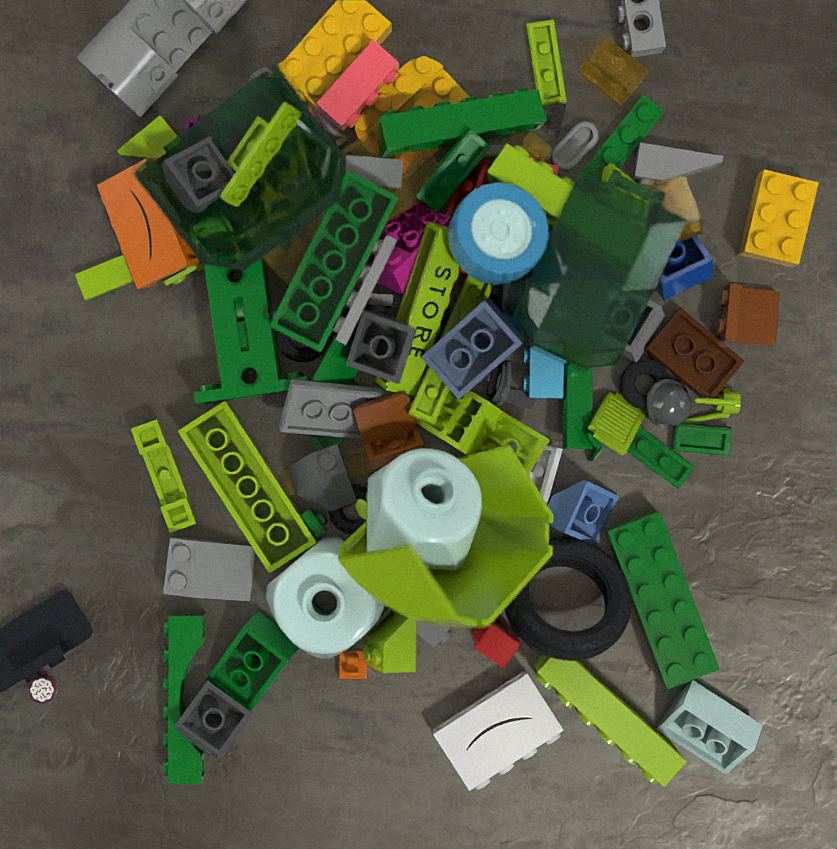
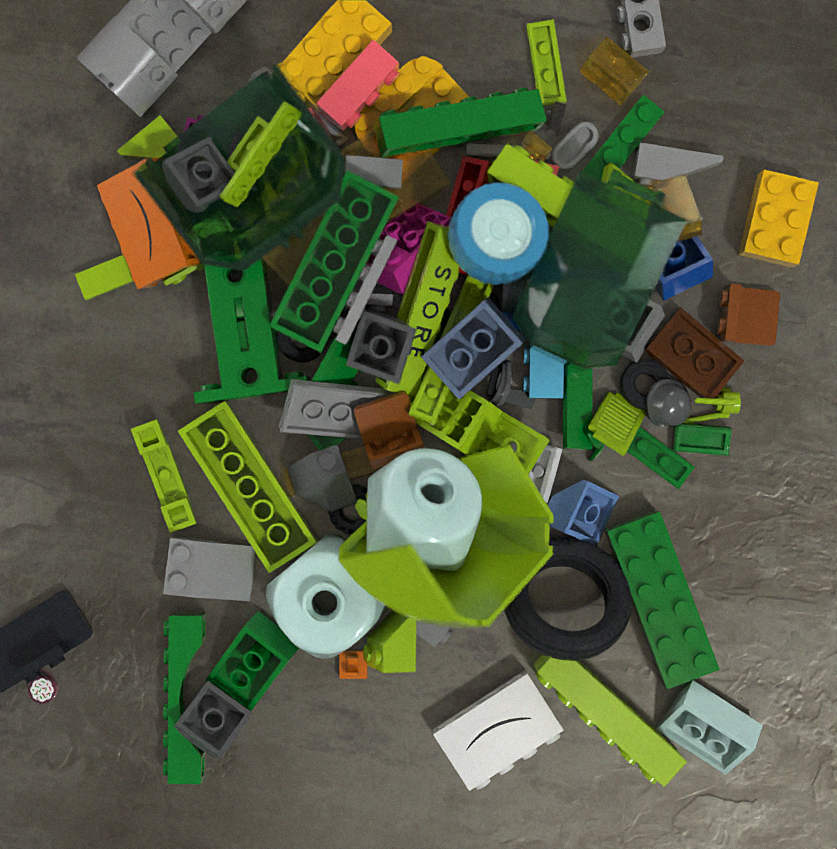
green plate [301,507,328,538] -> none
green tile [414,127,491,212] -> none
red brick [471,617,520,668] -> none

